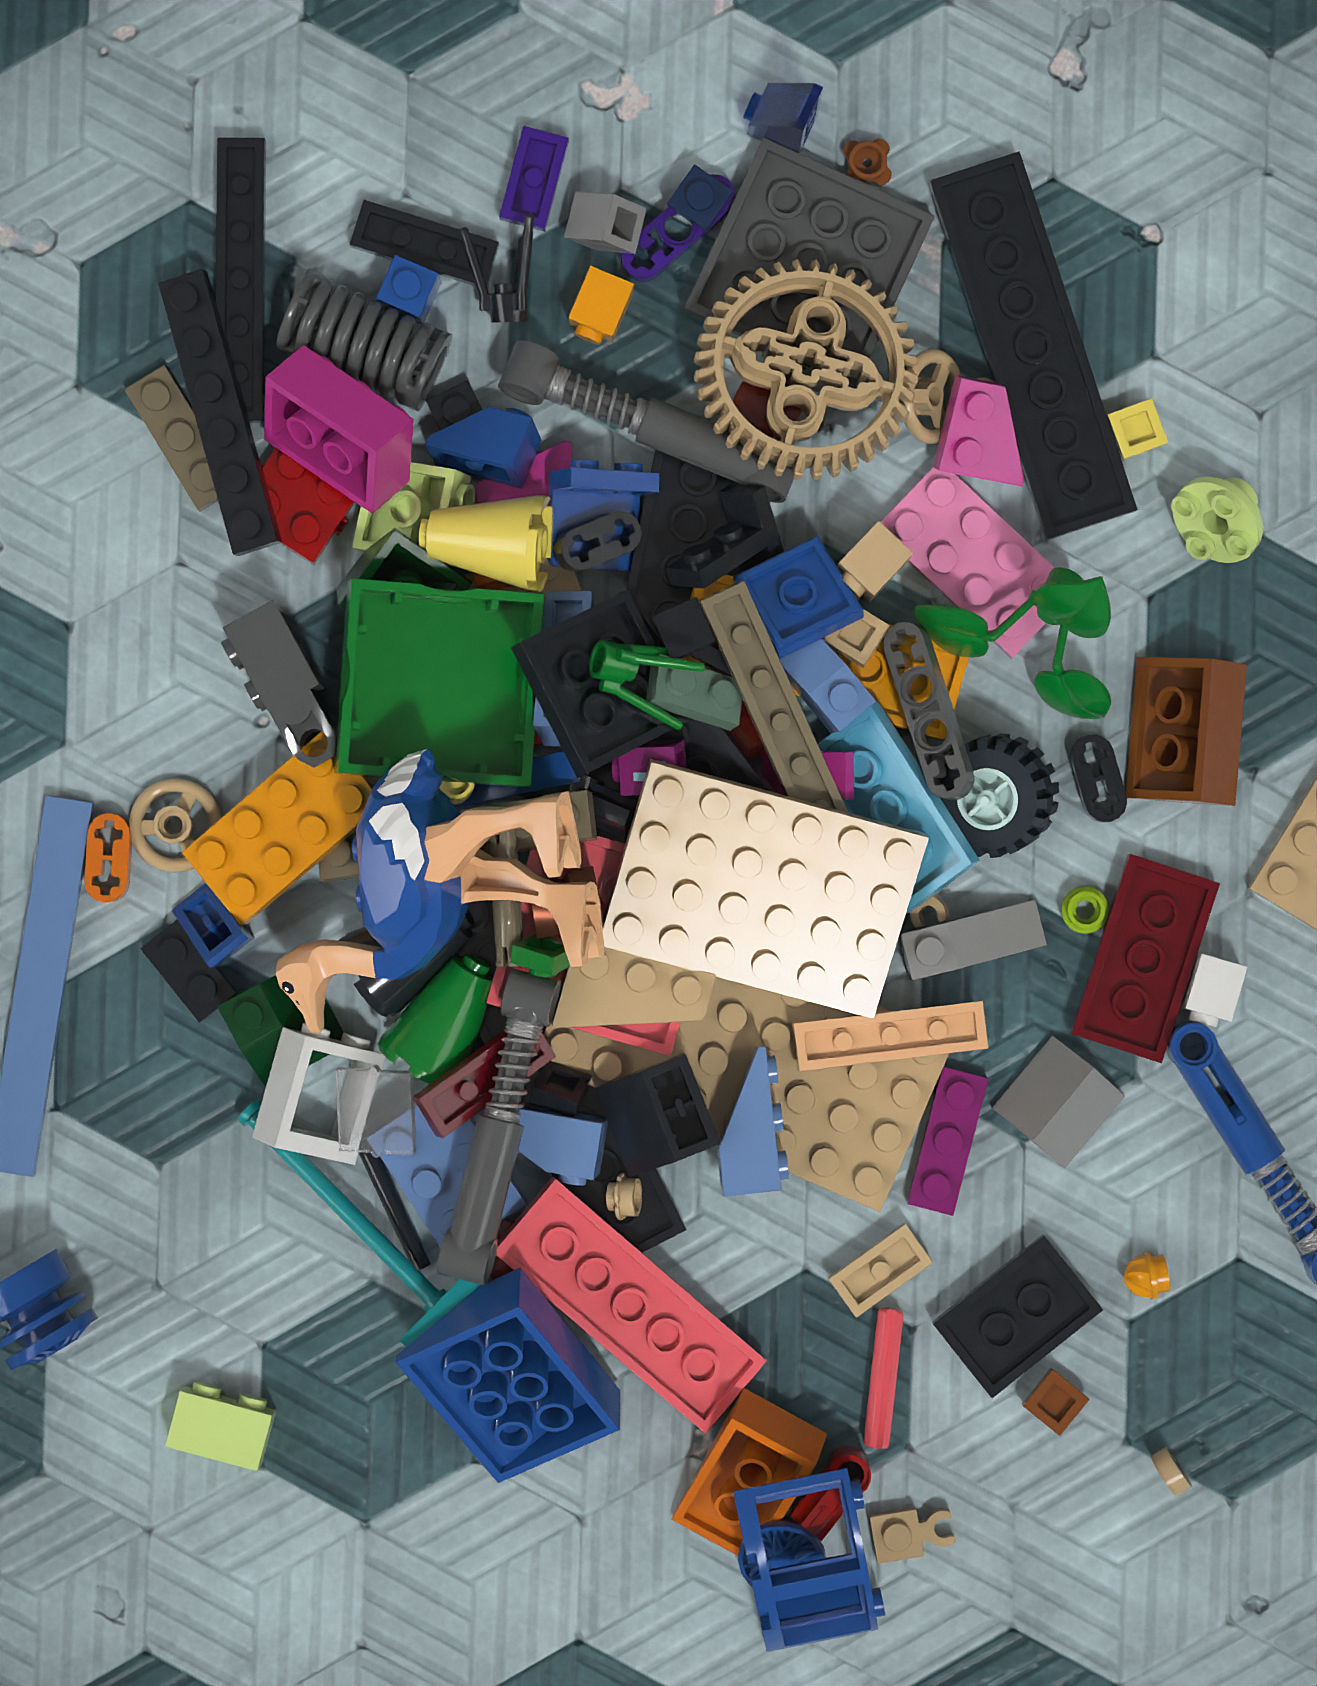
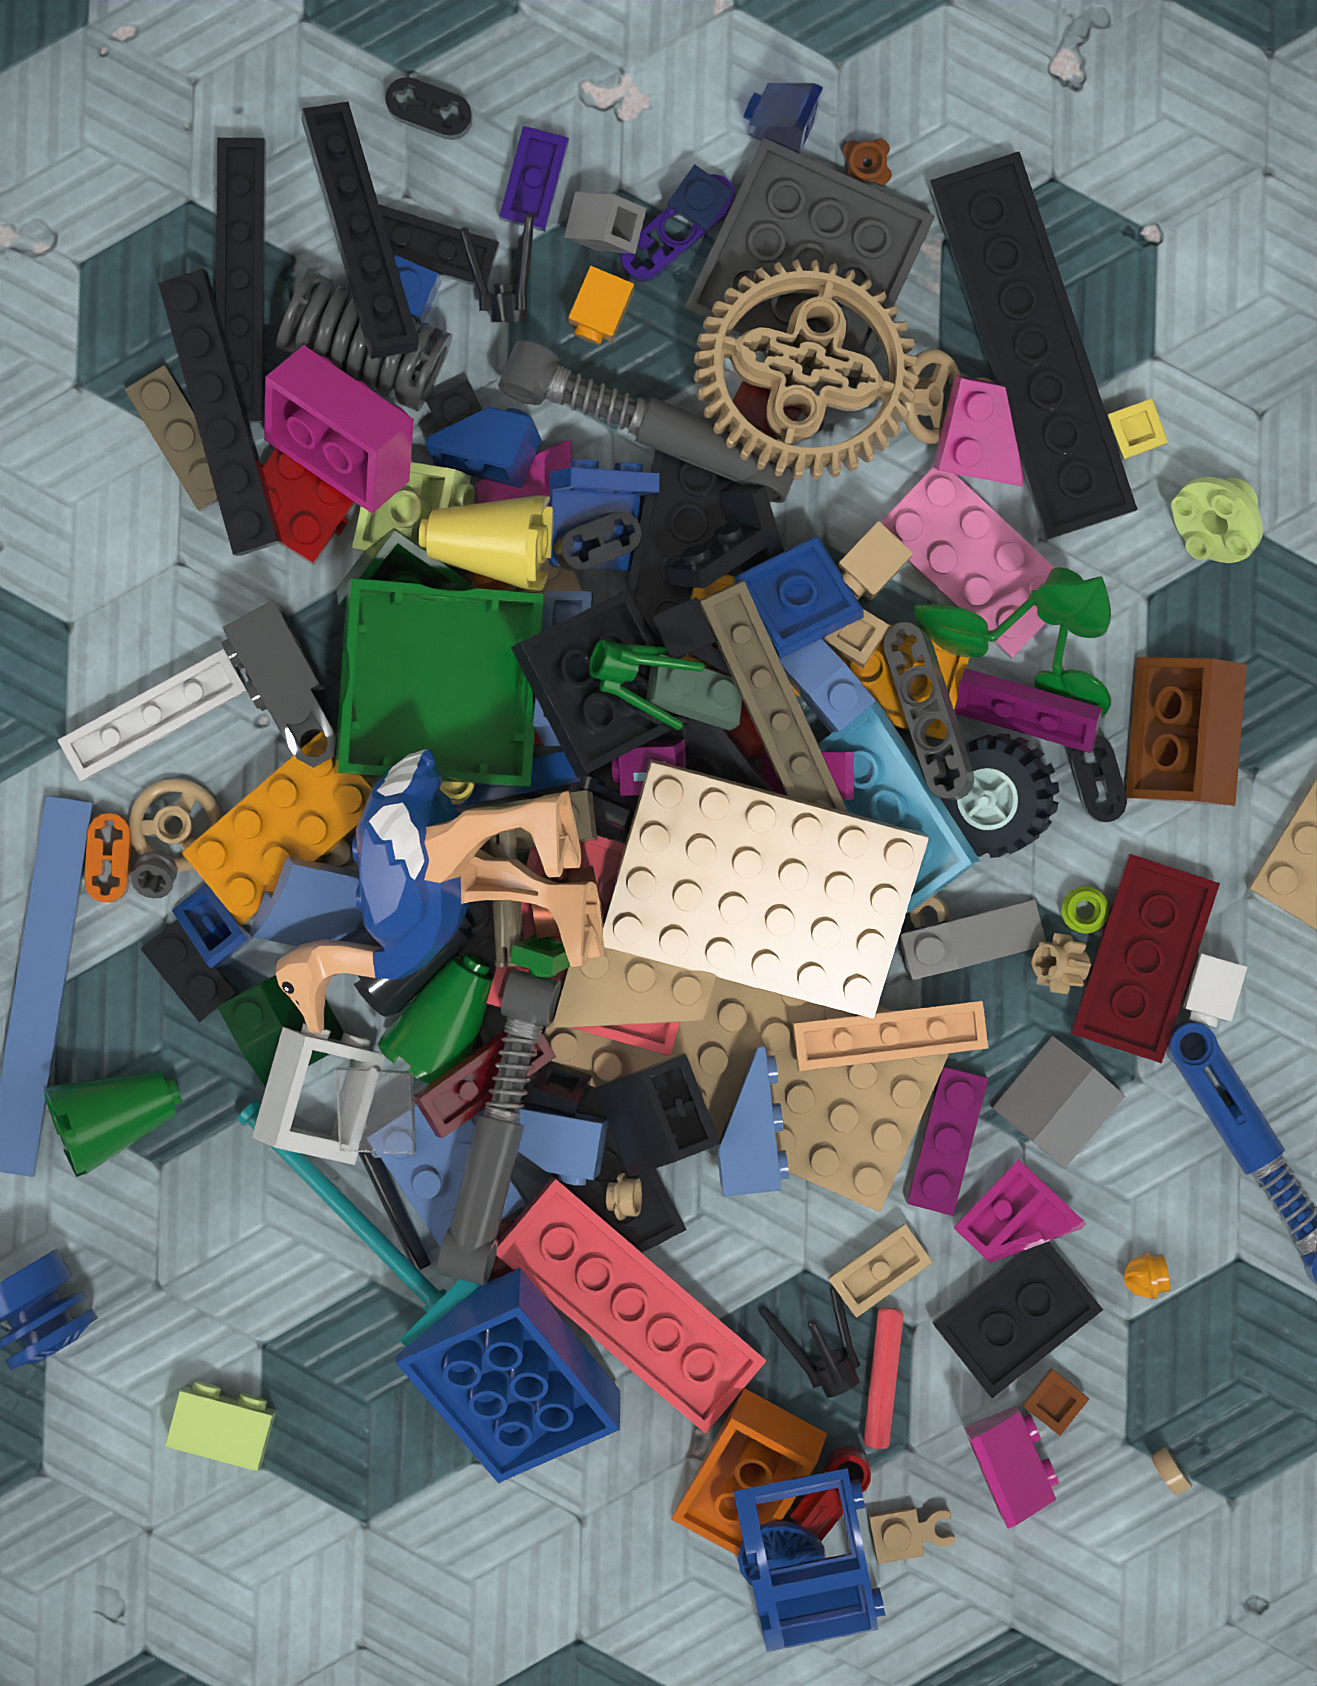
none -> green cone [44,1071,182,1177]
none -> white plate [58,649,247,782]
none -> dark grey bush [131,851,178,899]
none -> medium blue slope [249,856,362,946]
none -> black plate [301,101,419,359]
none -> black beam [385,77,473,140]
none -> black plant [759,1285,861,1398]
none -> dark pink wing [953,1159,1086,1263]
none -> magenta plate [955,669,1102,753]
none -> dark pink slope [963,1406,1059,1529]
none -> tan gear [1031,933,1091,994]

